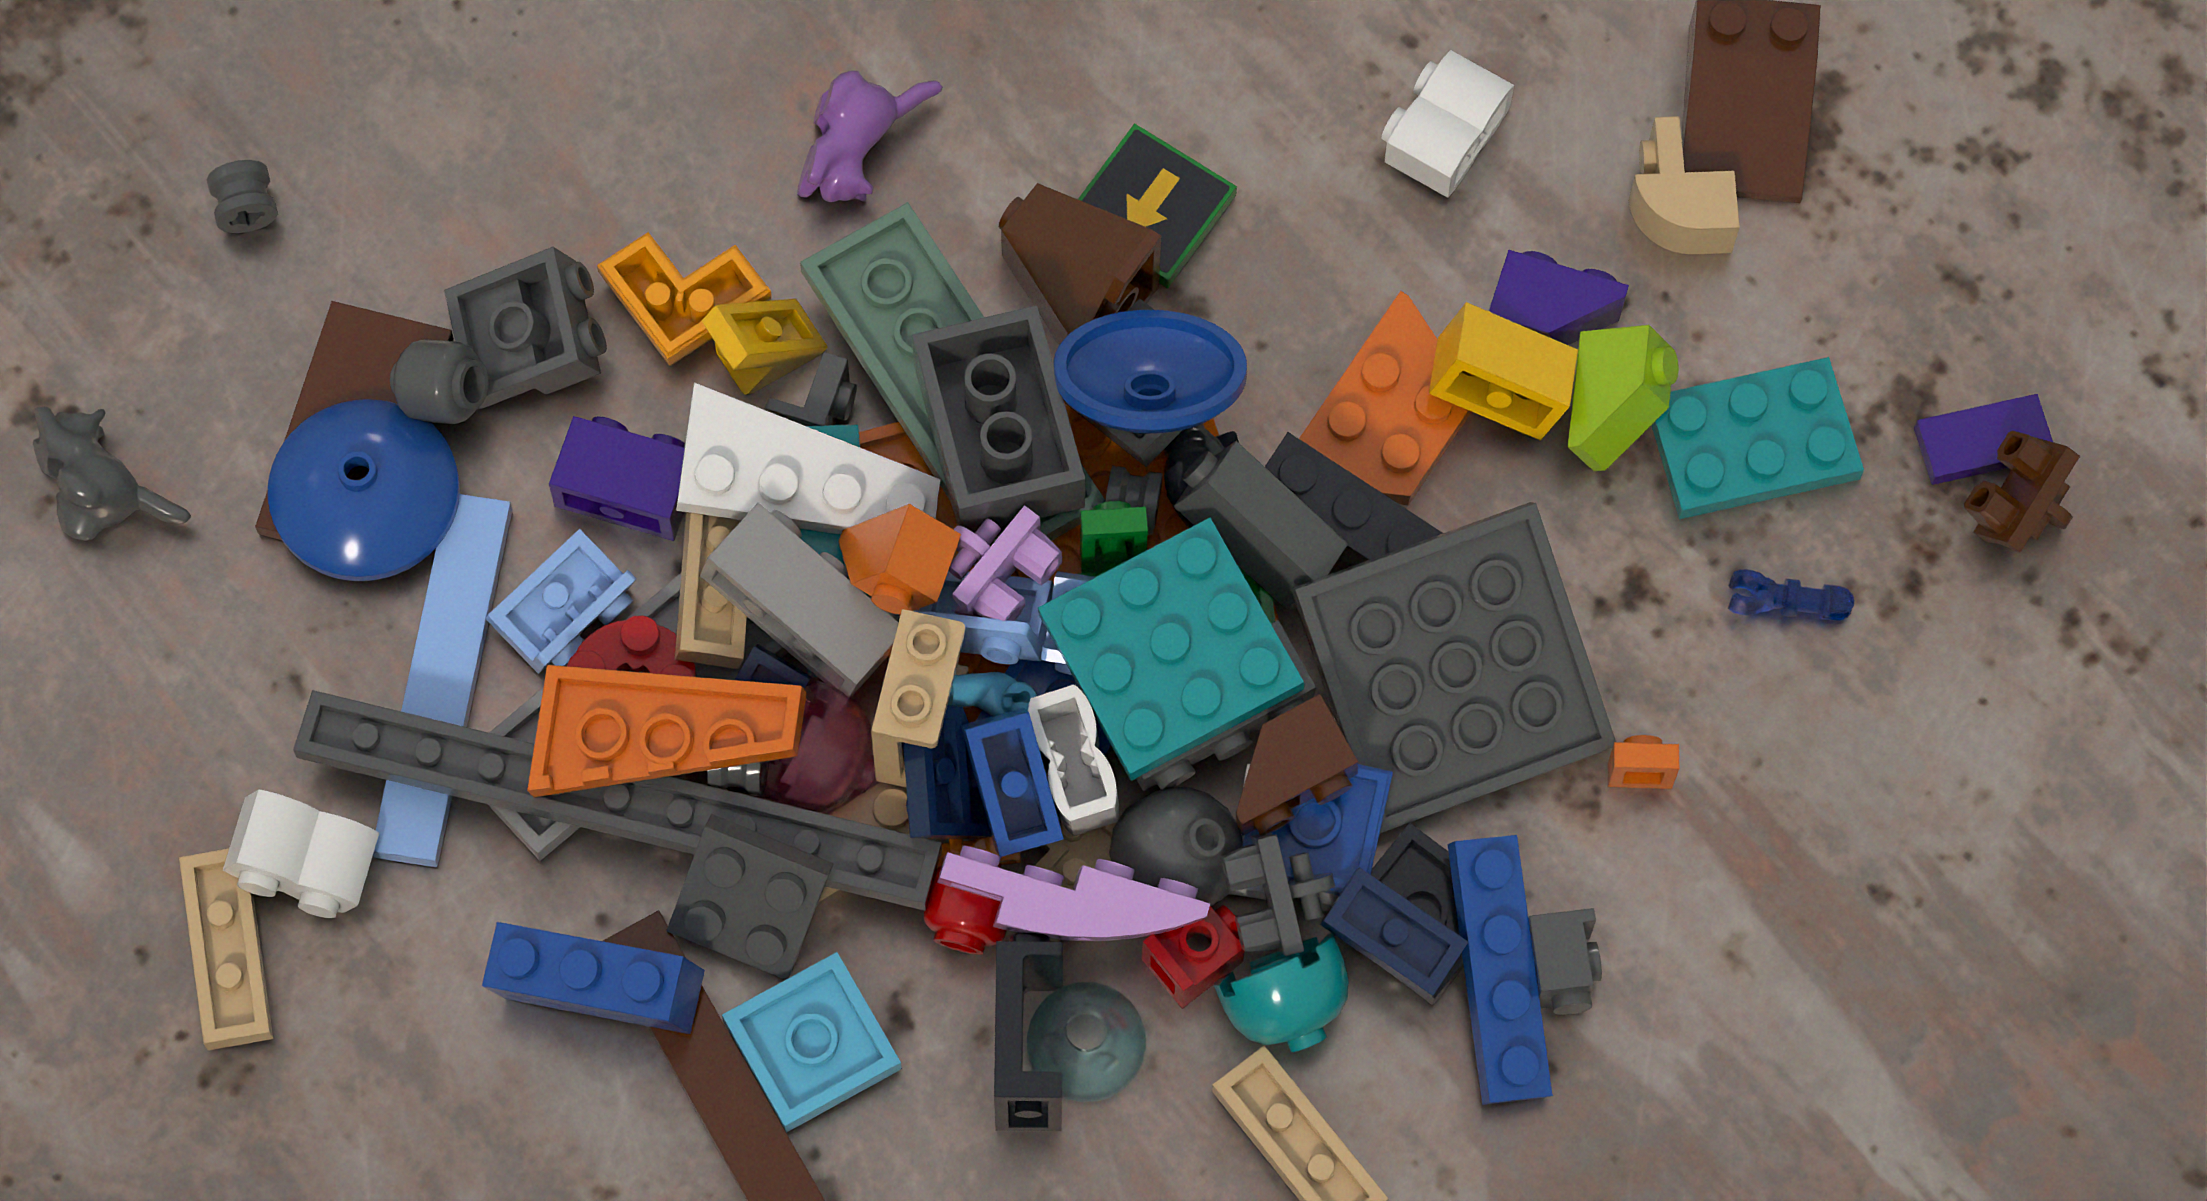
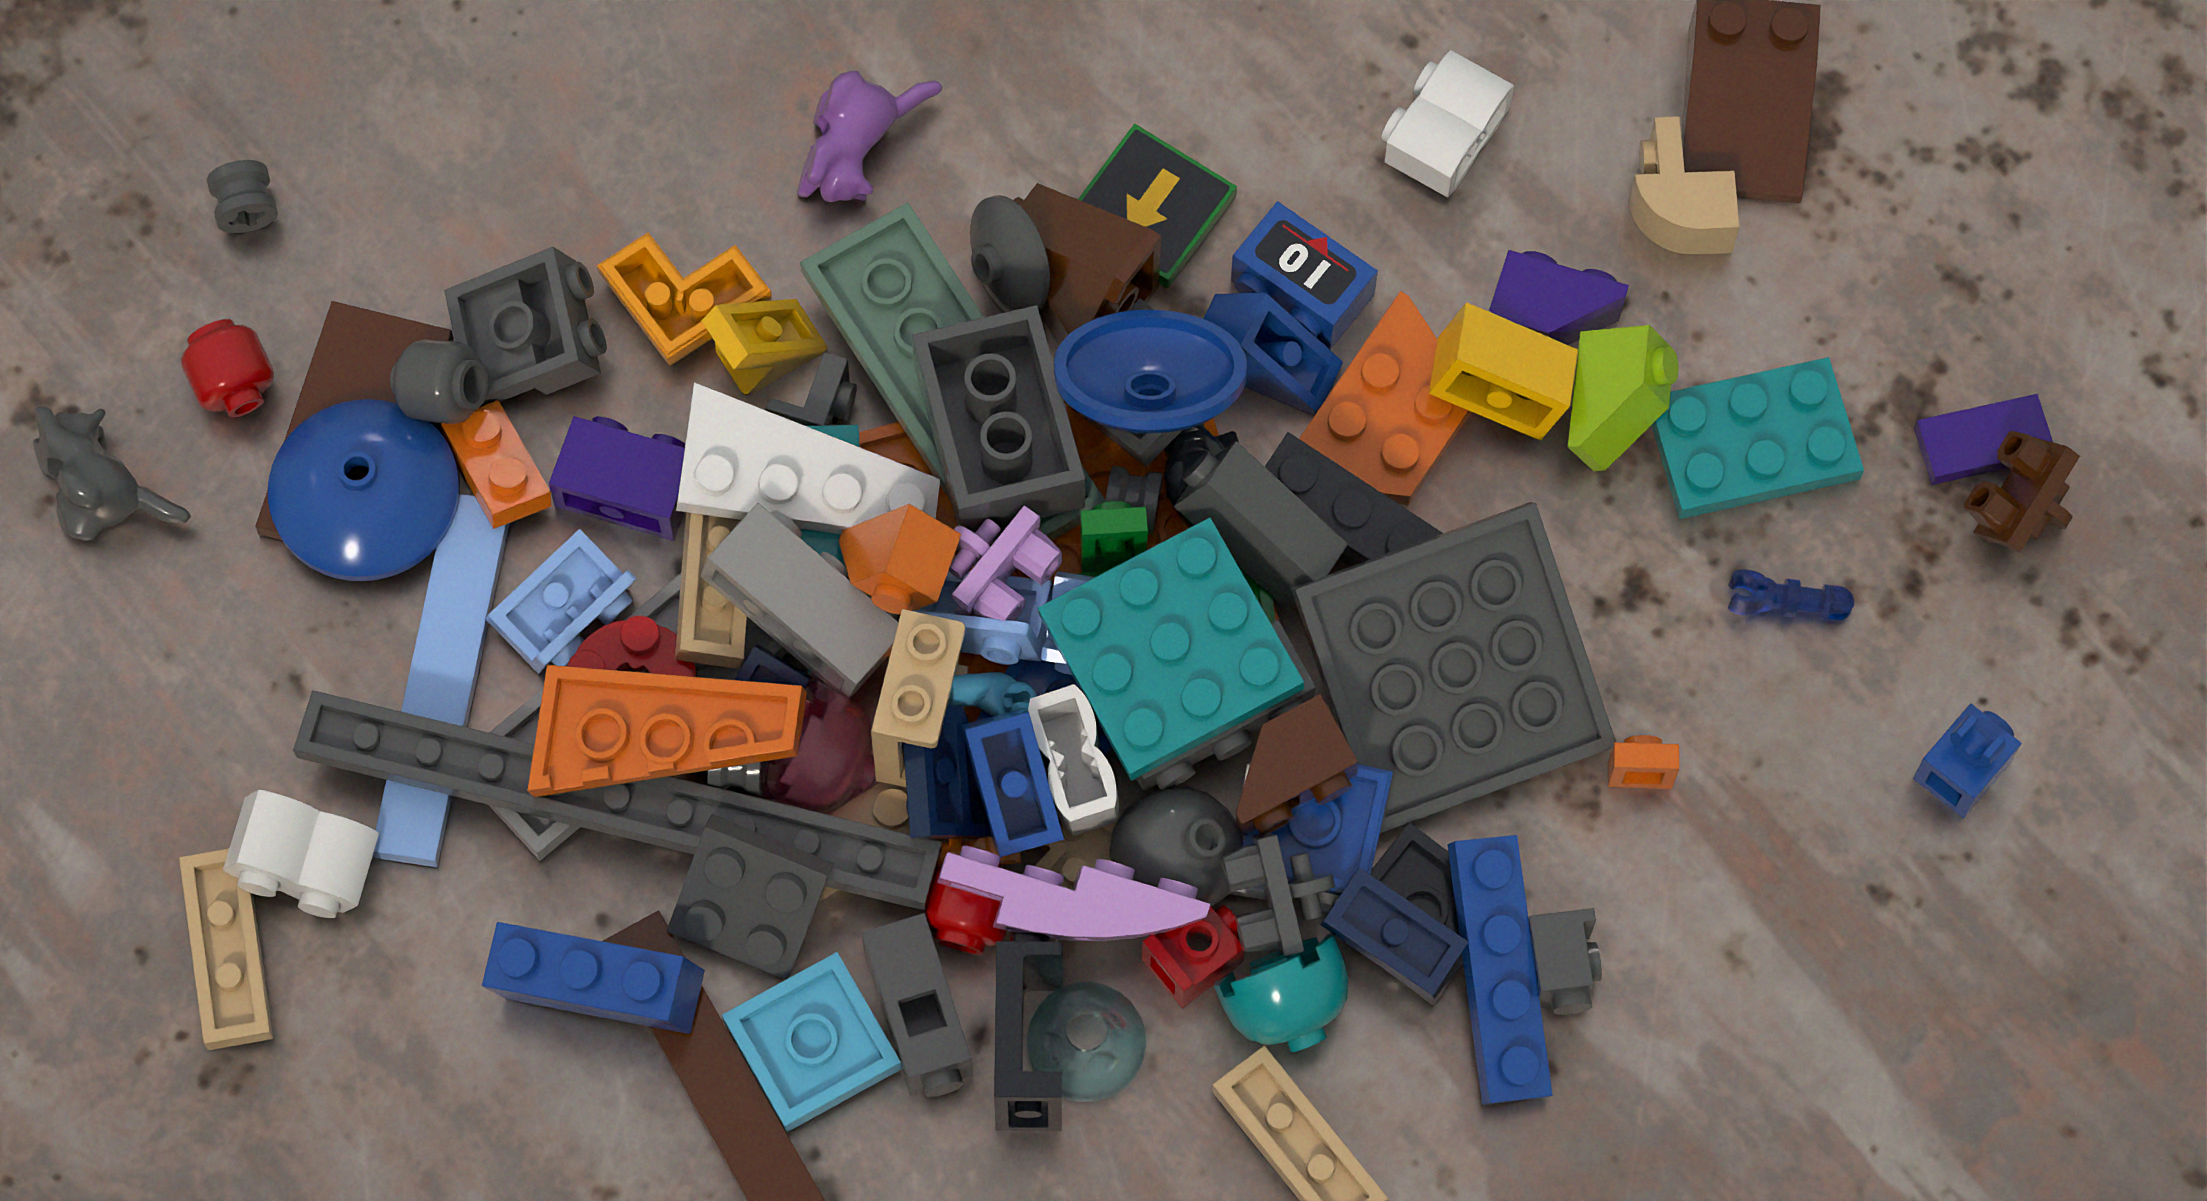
none -> red head [181,319,274,417]
none -> orange plate [440,400,552,529]
none -> dark grey brick [861,913,973,1097]
none -> dark grey dish [970,195,1050,312]
none -> blue slope [1203,293,1343,414]
none -> blue brick [1231,201,1378,350]
none -> blue brick [1913,703,2022,819]

